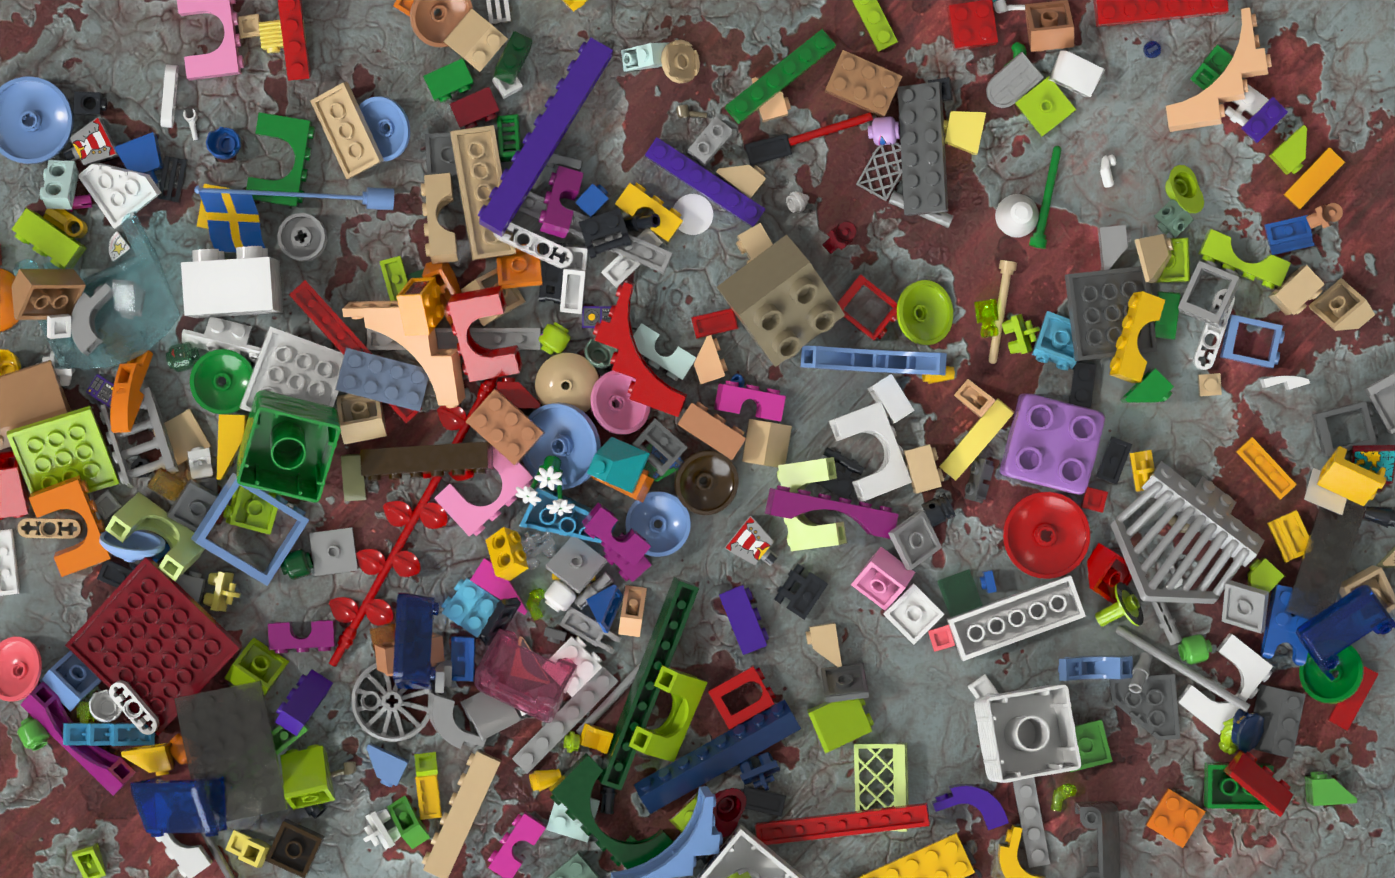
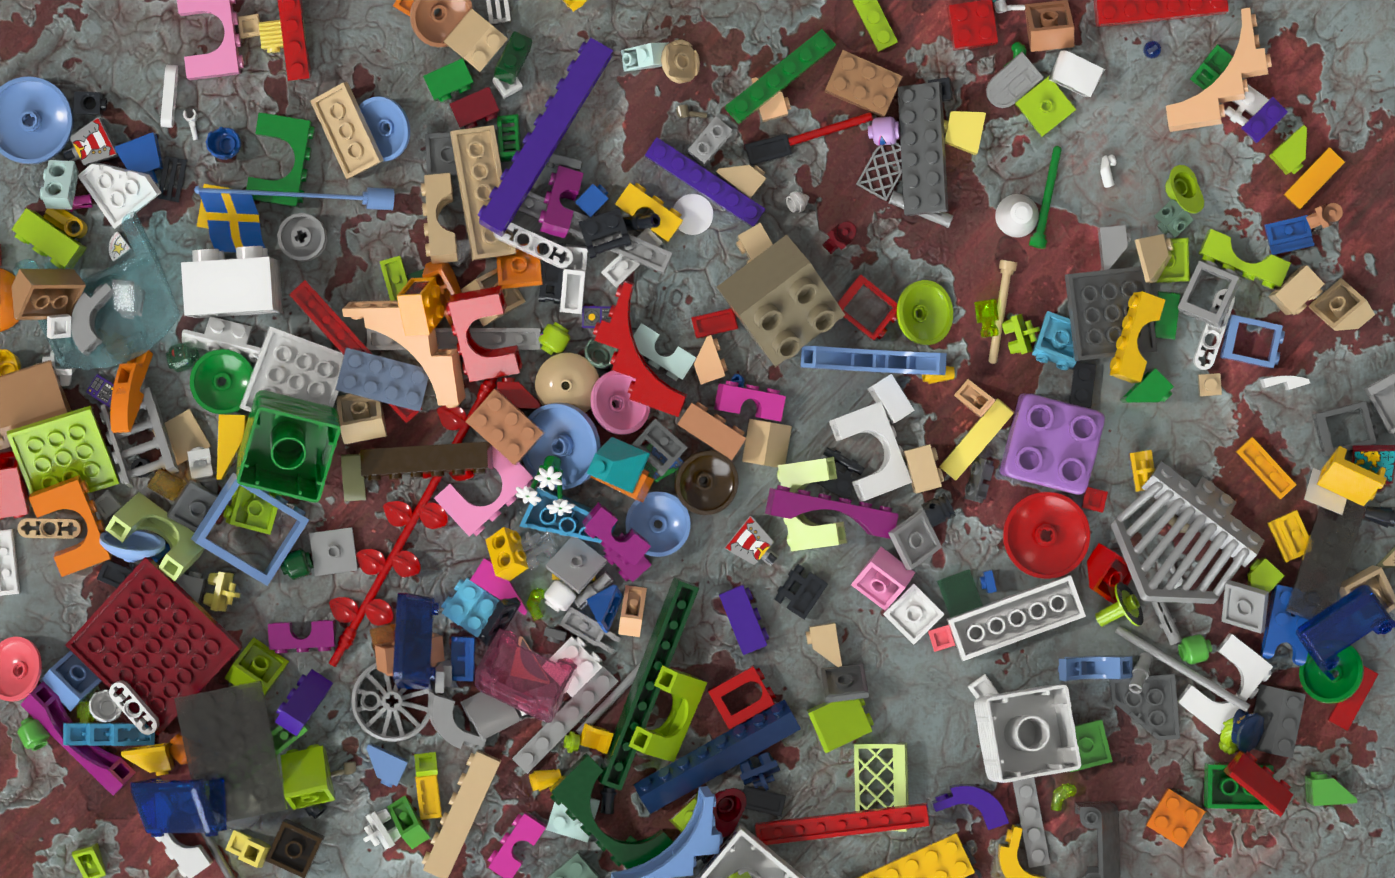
black plate [1096,437,1132,485] -> none

